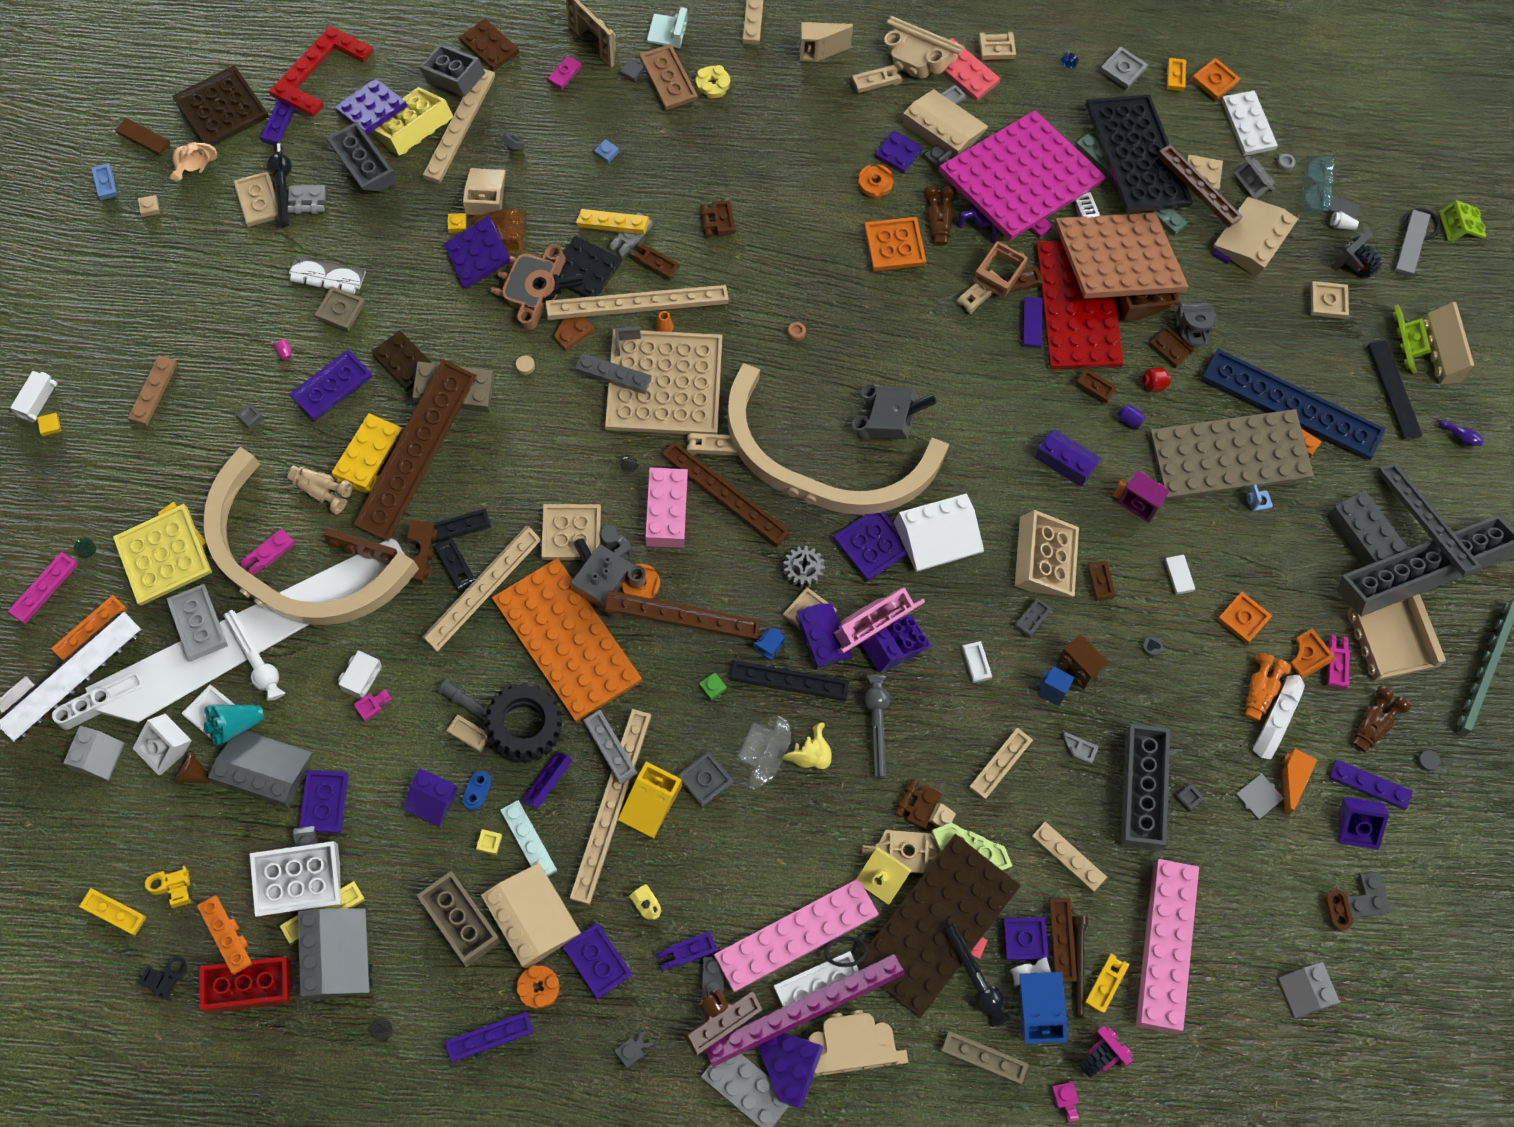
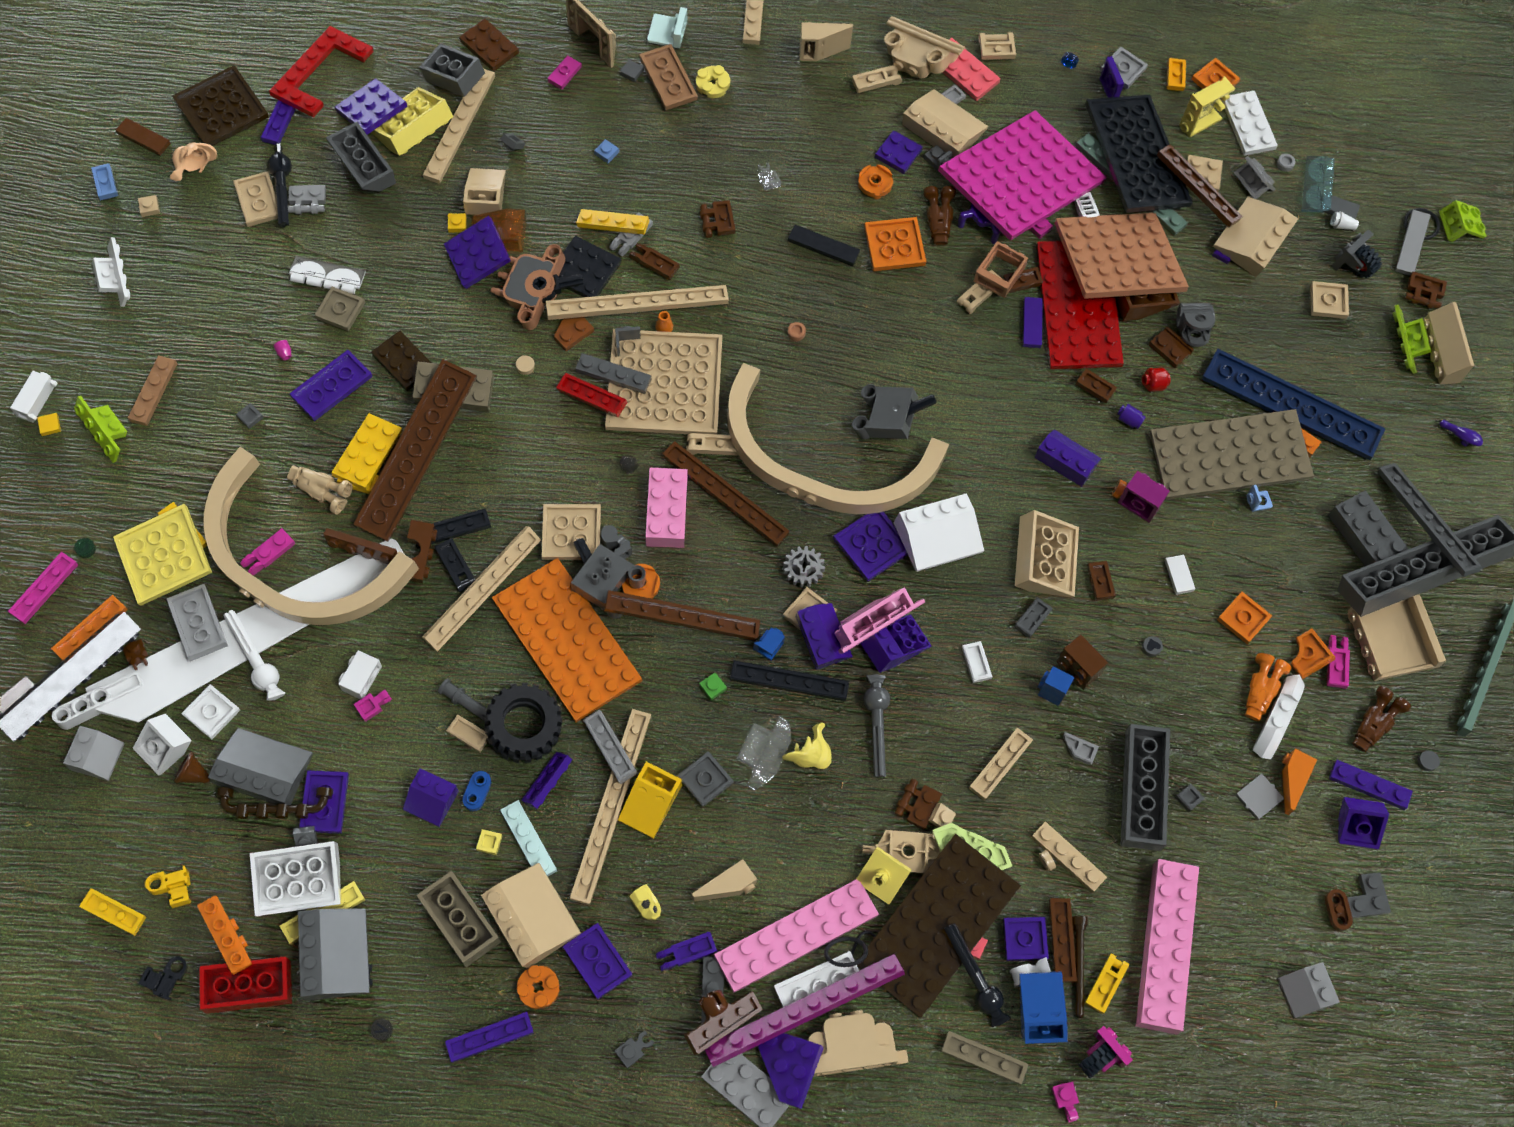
teal cone [204,705,264,746] -> none
black tile [1367,340,1422,441] -> none
none -> lime bracket [74,396,127,463]
none -> white bracket [92,237,130,307]
none -> reddish brown plate [123,639,148,671]
none -> dark brown bar [216,787,333,819]
none -> red plate [556,373,628,417]
none -> tan slope [692,859,757,901]
none -> clear plate [757,162,781,190]
none -> black tile [788,225,860,266]
none -> tan tile [1039,850,1056,871]
none -> dark purple plate [1100,56,1124,98]
none -> light yellow window [1179,76,1235,138]
none -> reddish brown plate [1404,271,1447,309]

